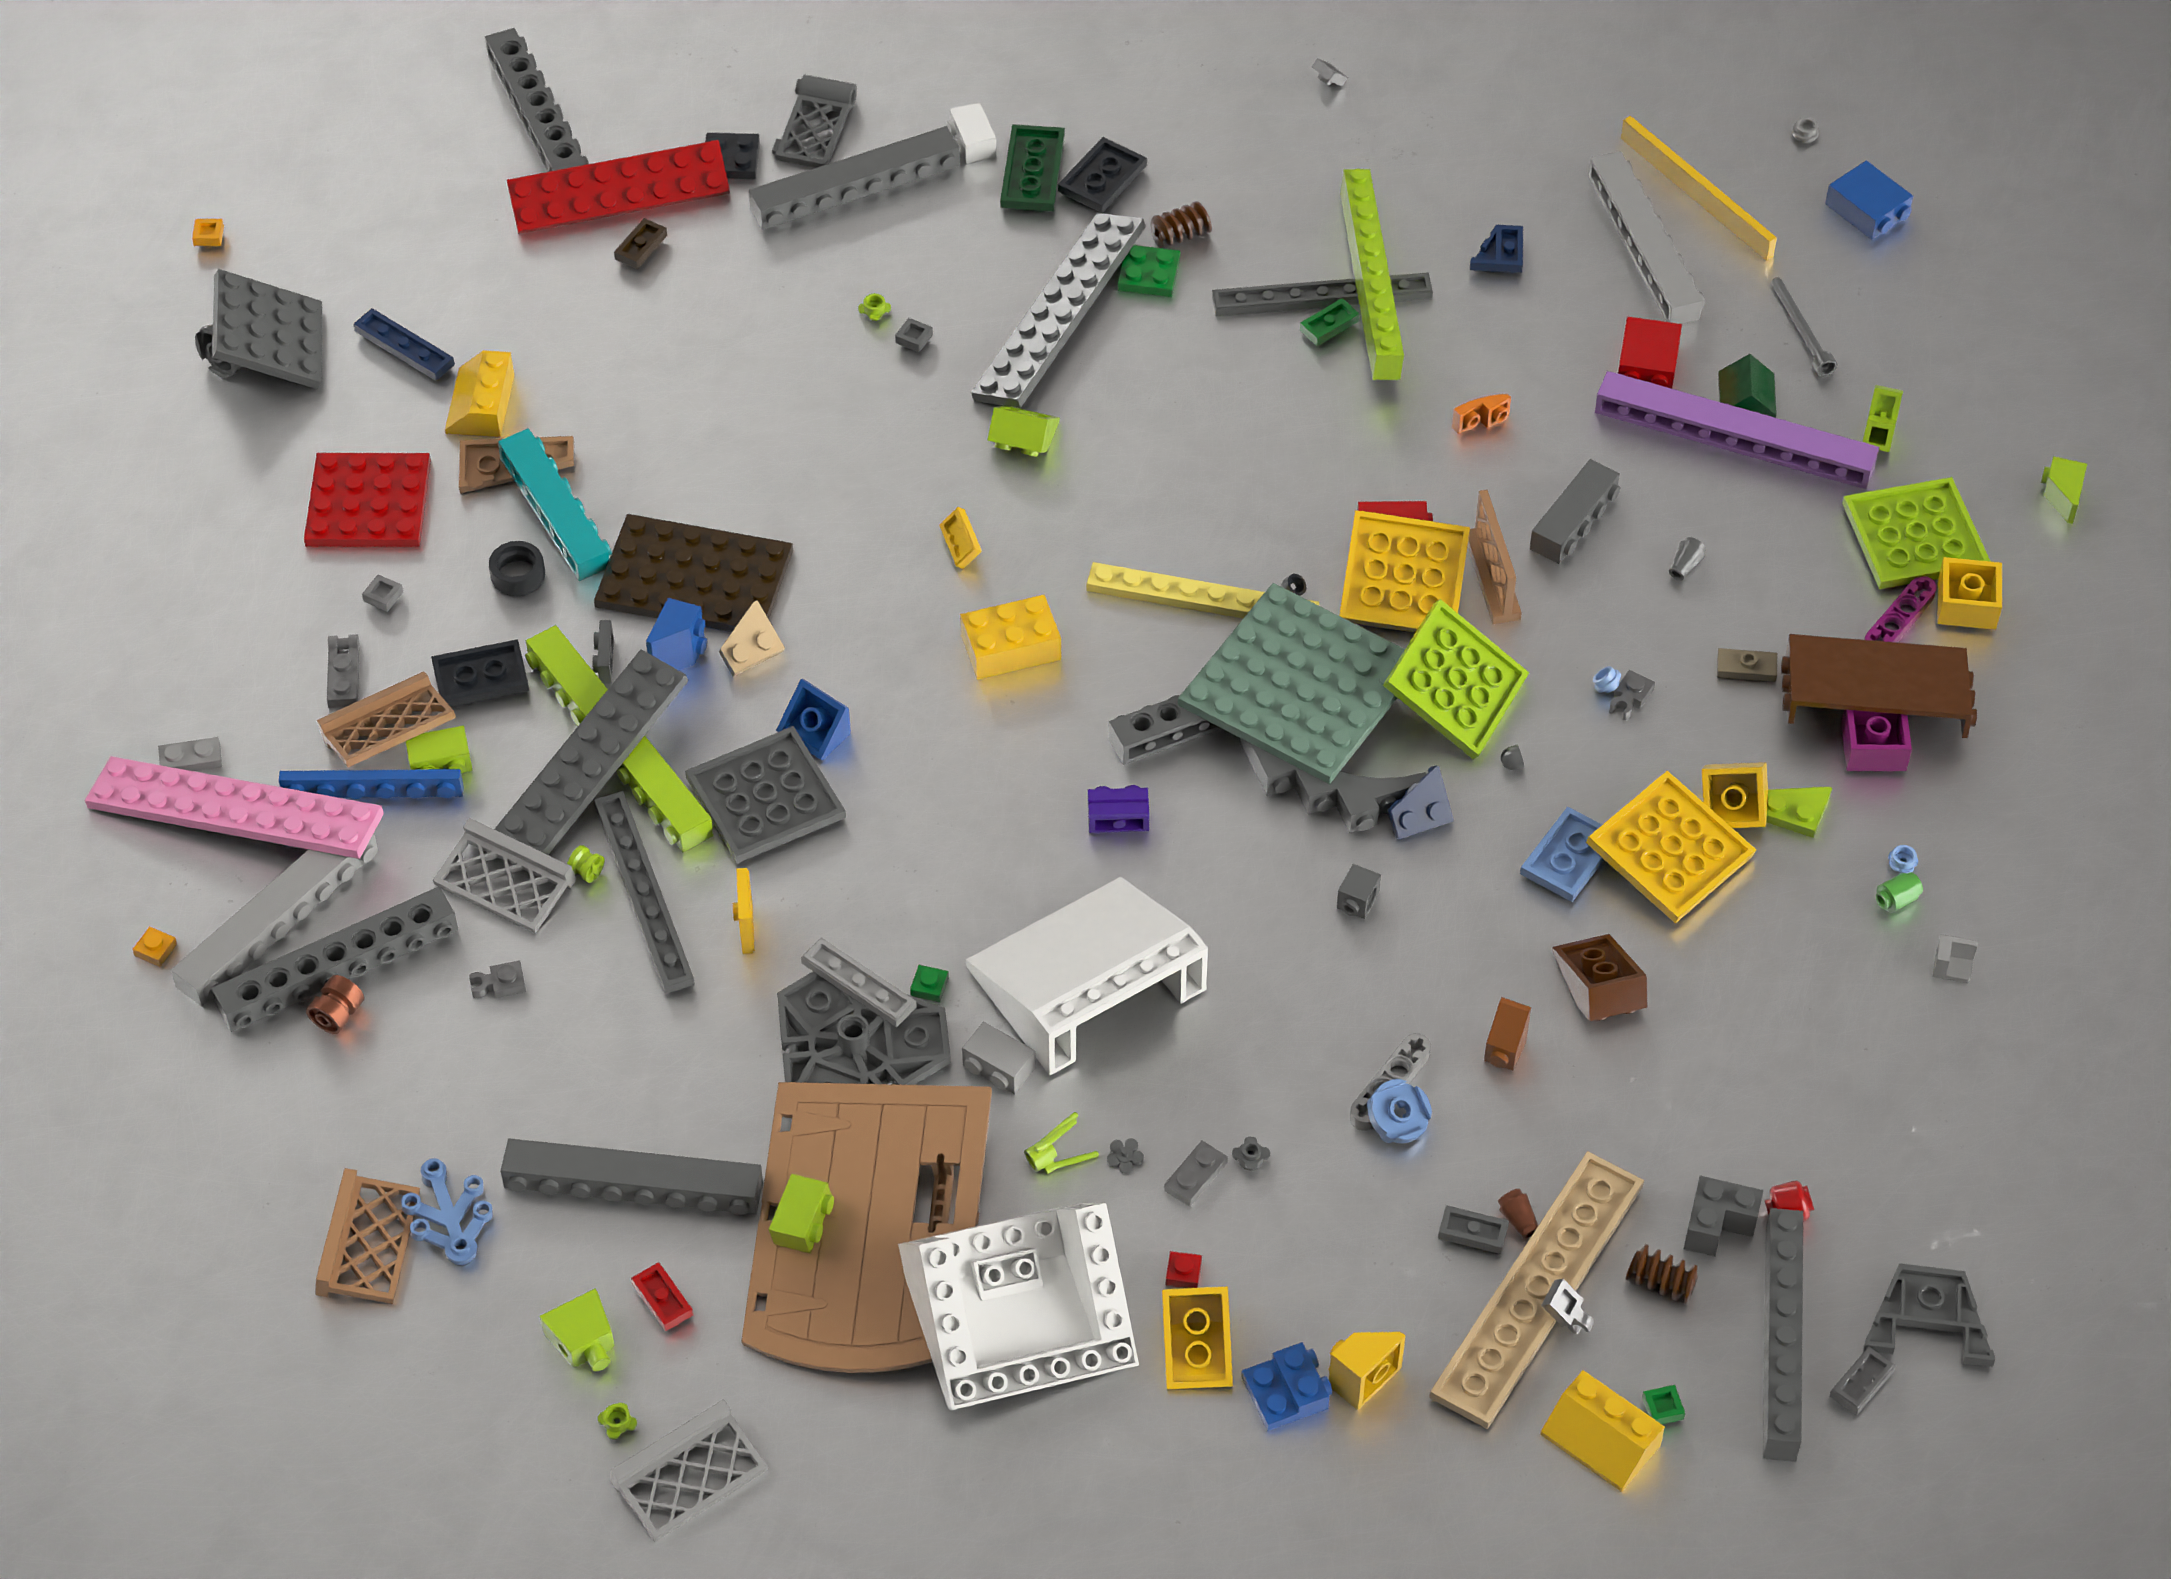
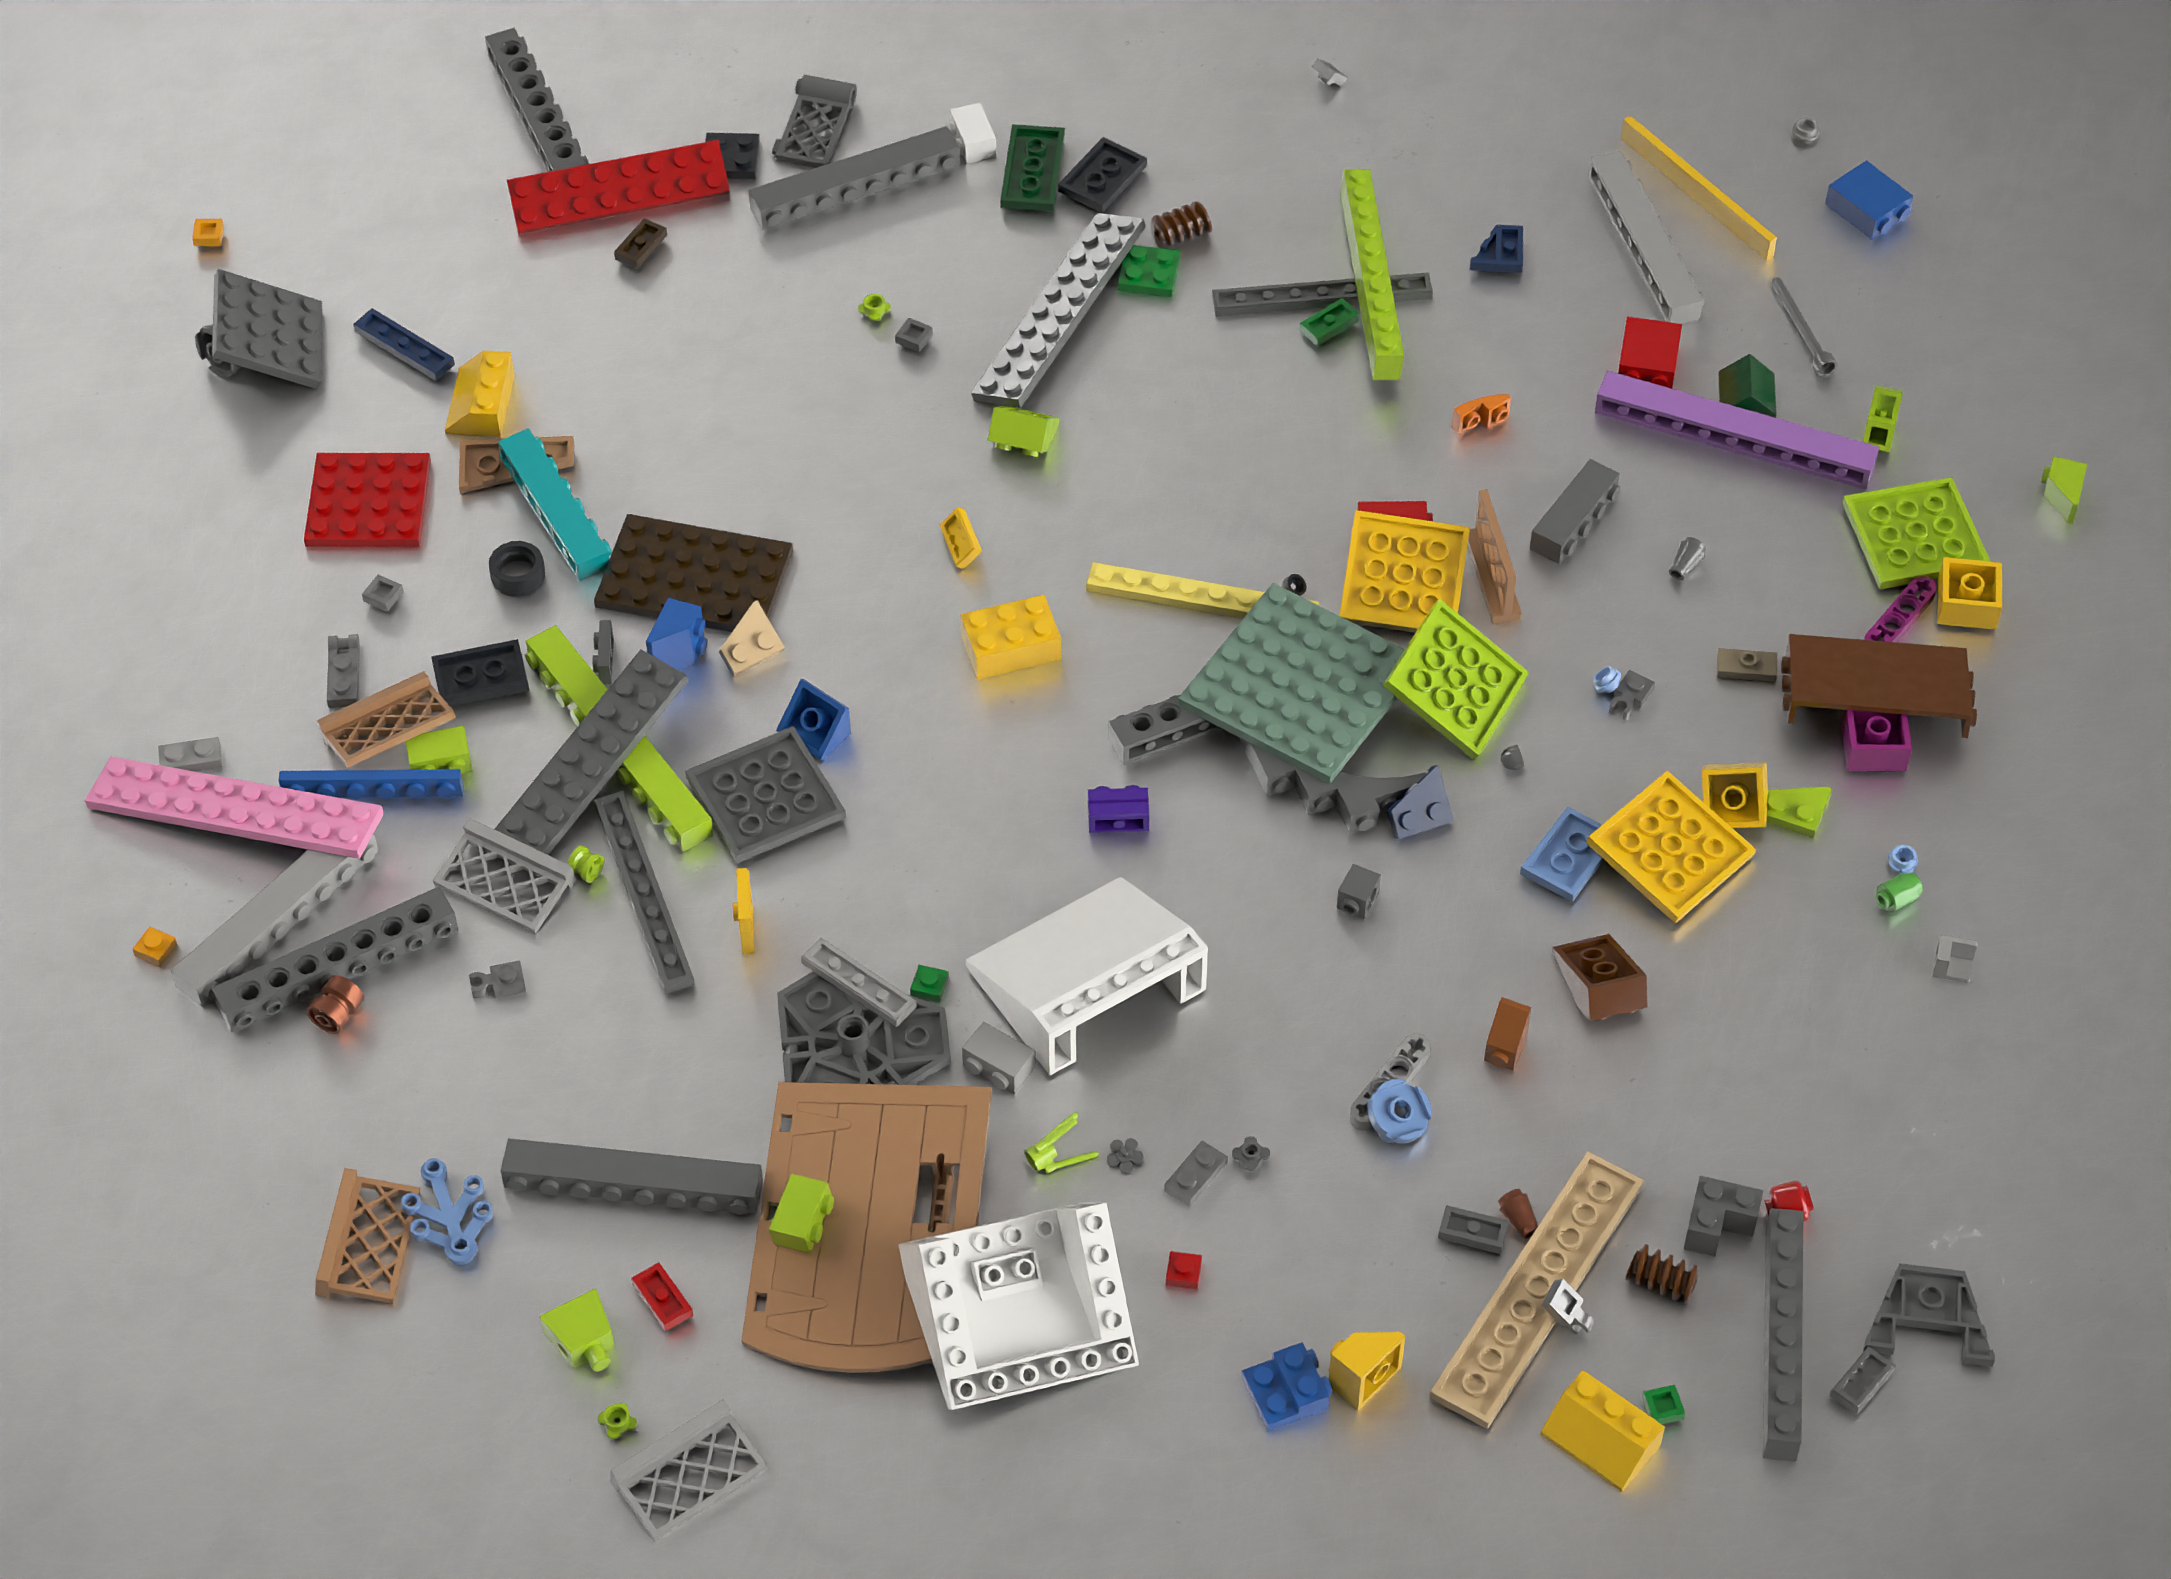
yellow slope [1162,1286,1233,1390] -> none

